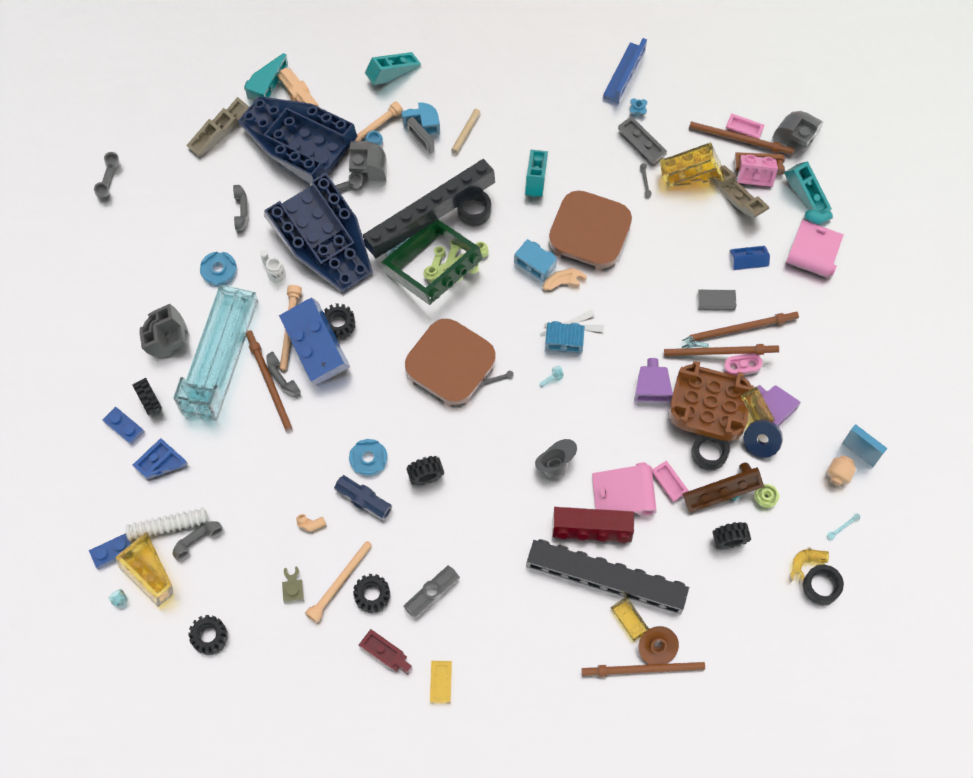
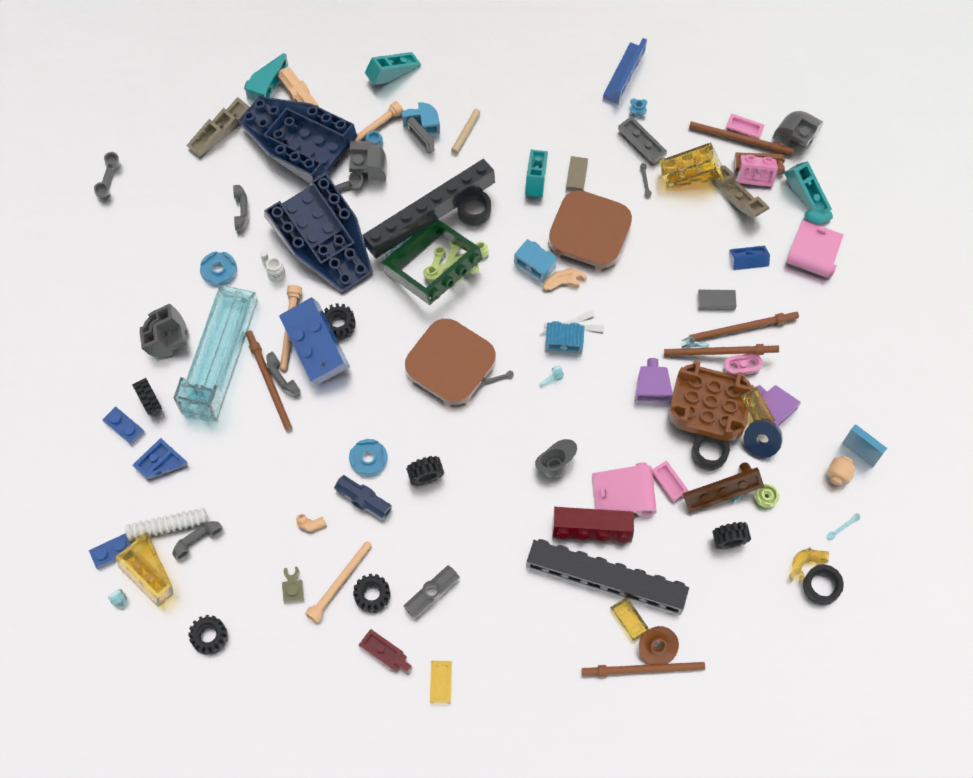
none -> dark tan tile [566,156,588,191]

